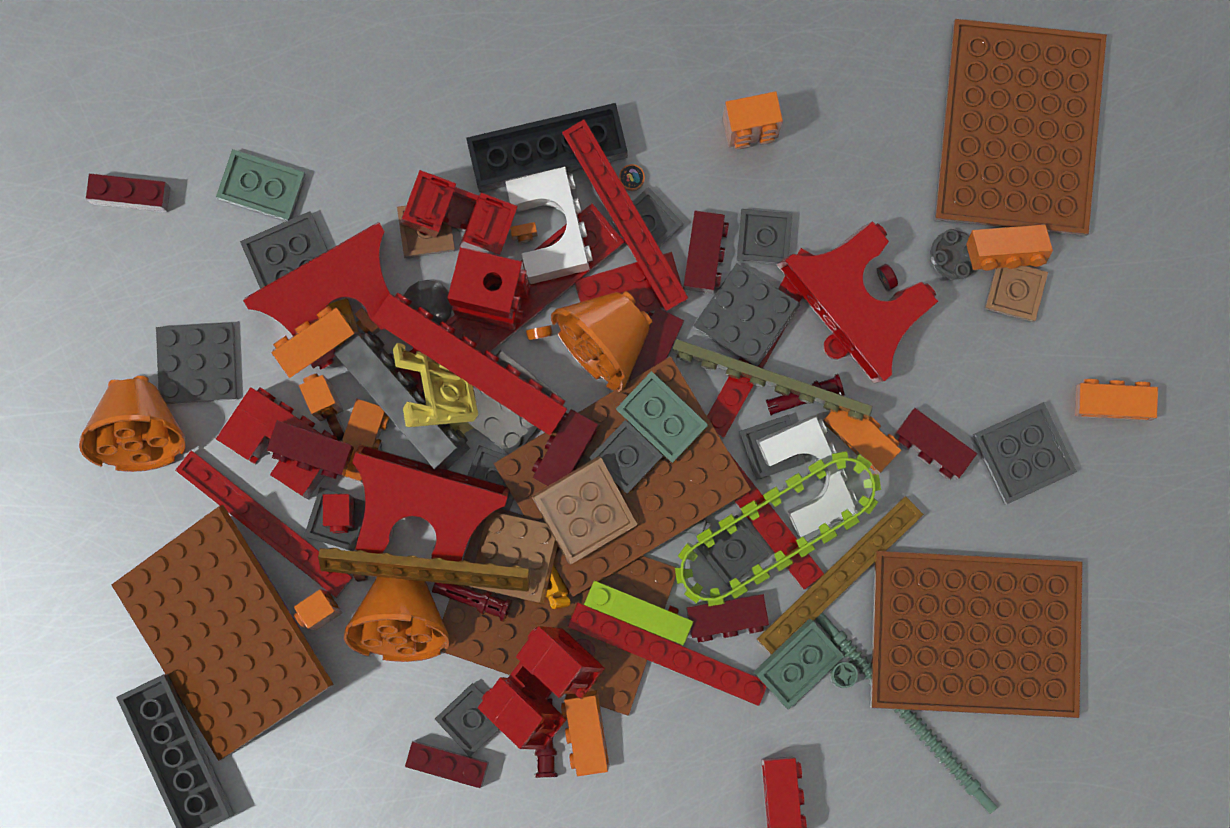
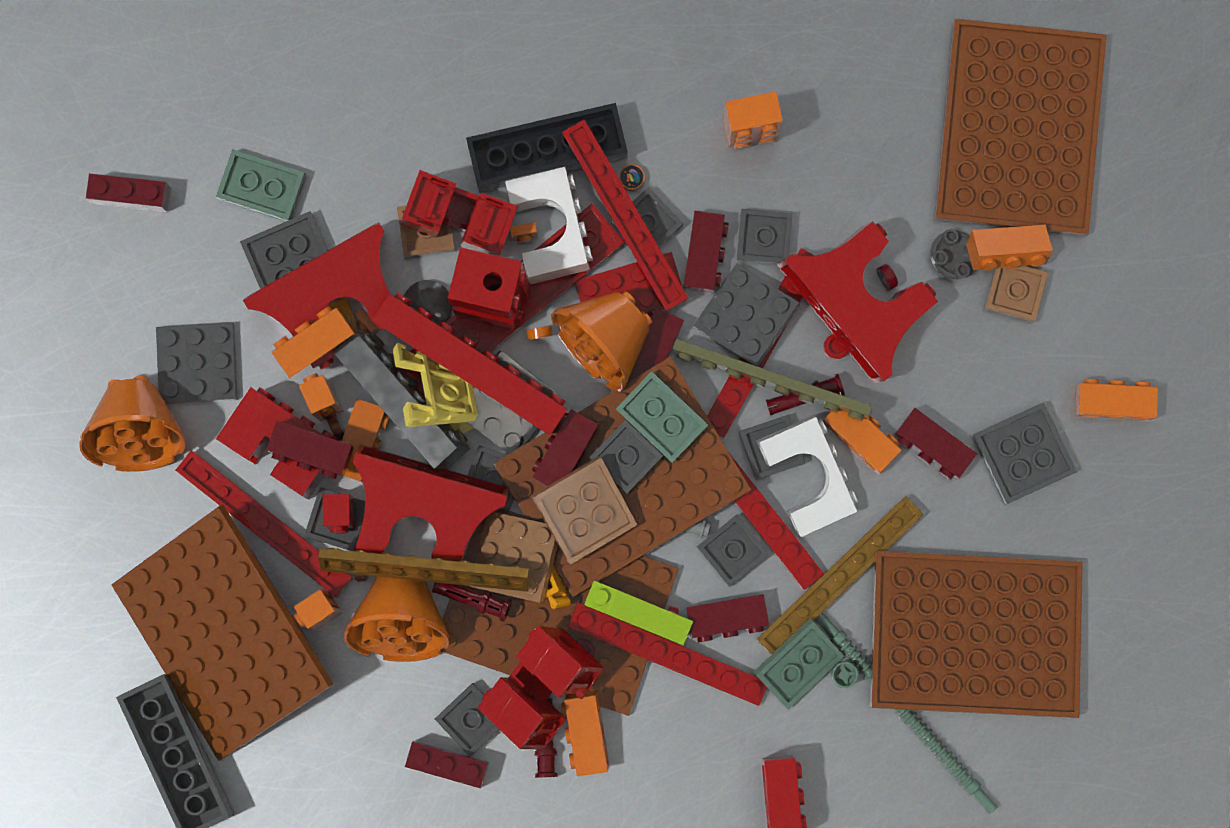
lime piece [675,451,881,606] -> none

